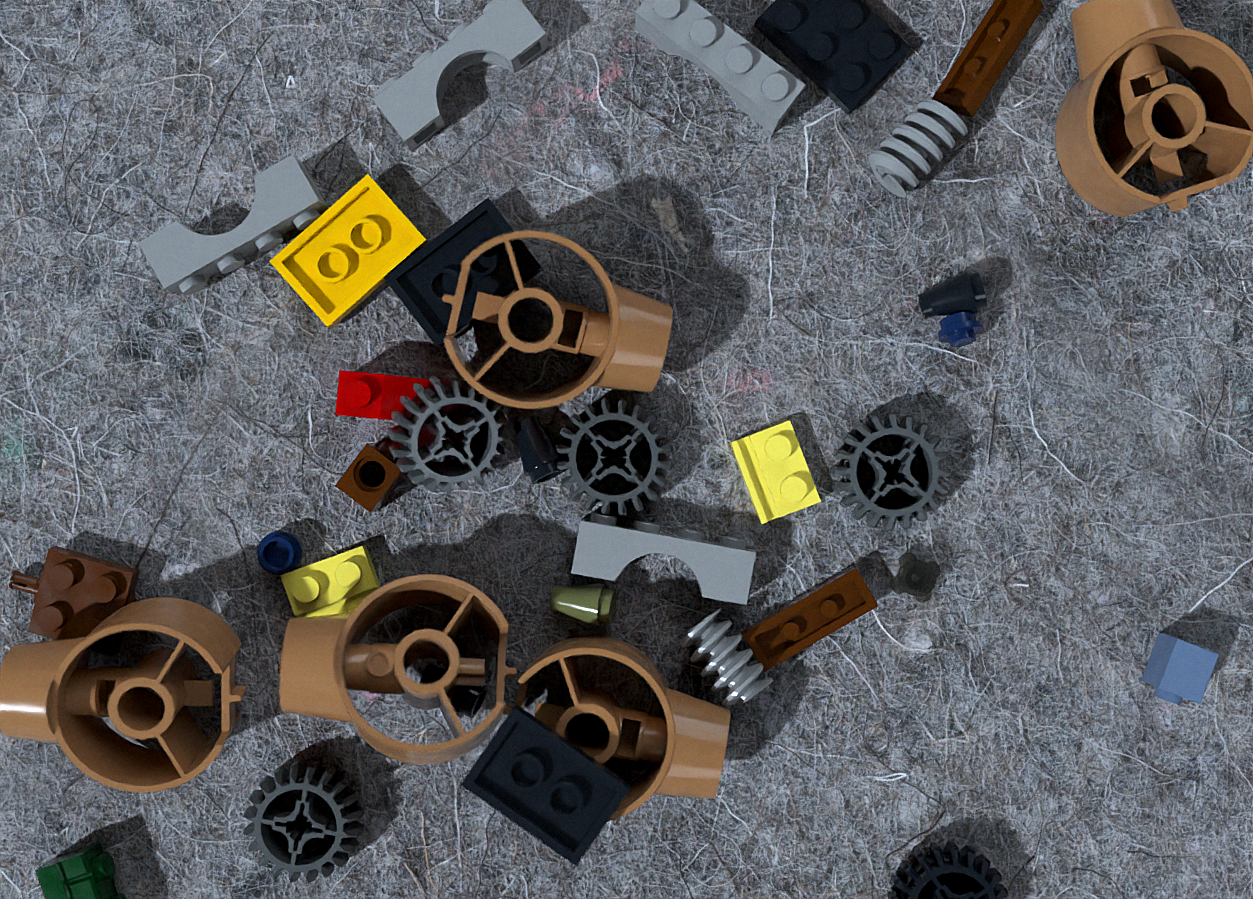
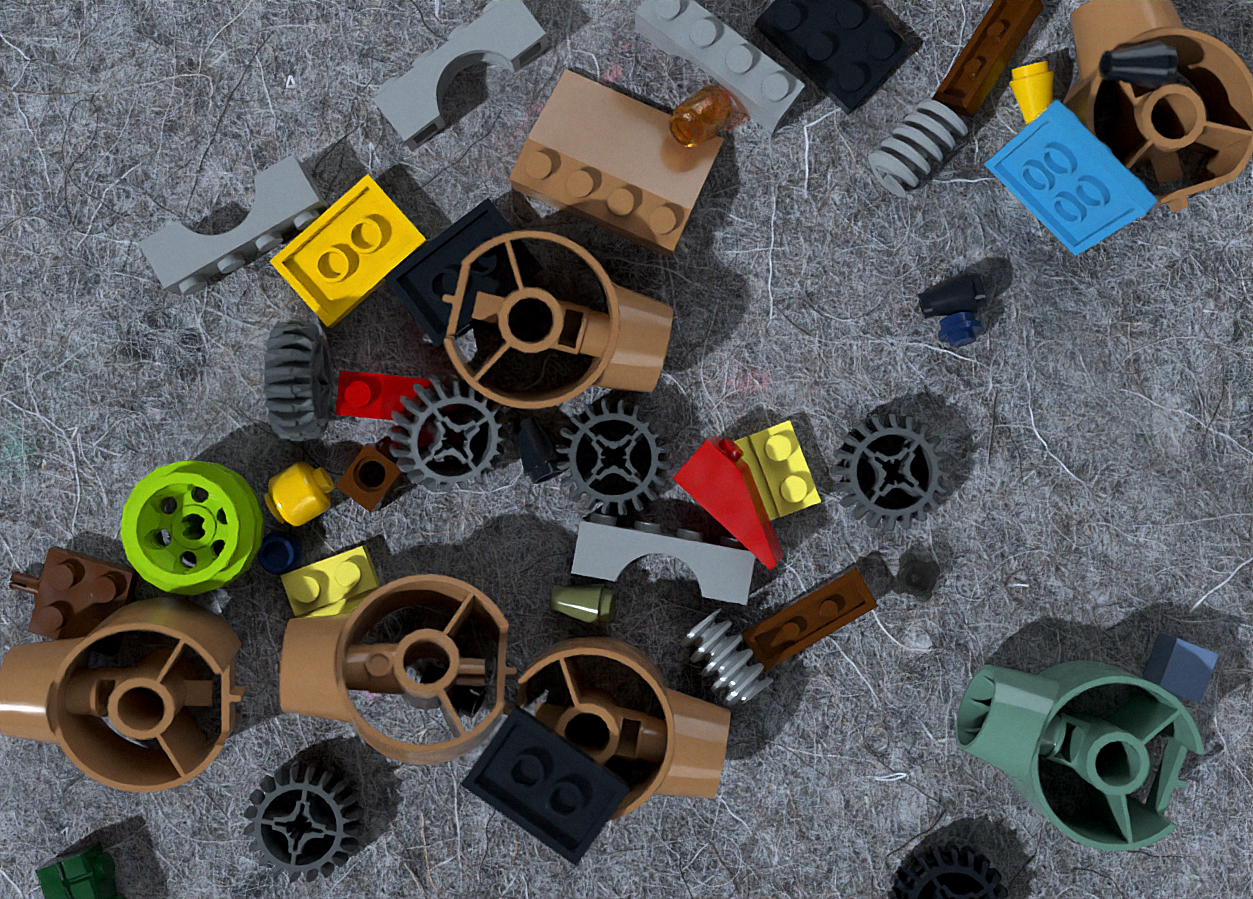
none -> lime wheel [120,460,265,596]
none -> dark grey gear [263,320,333,441]
none -> yellow head [264,461,335,527]
none -> medium nougat slope [509,69,724,259]
none -> clear orange brick [669,85,733,147]
none -> red slope [672,435,784,570]
none -> sand green animal [955,660,1204,851]
none -> dark azure plate [984,99,1158,256]
none -> yellow cone [1009,61,1054,125]
none -> black cone [1099,40,1178,89]

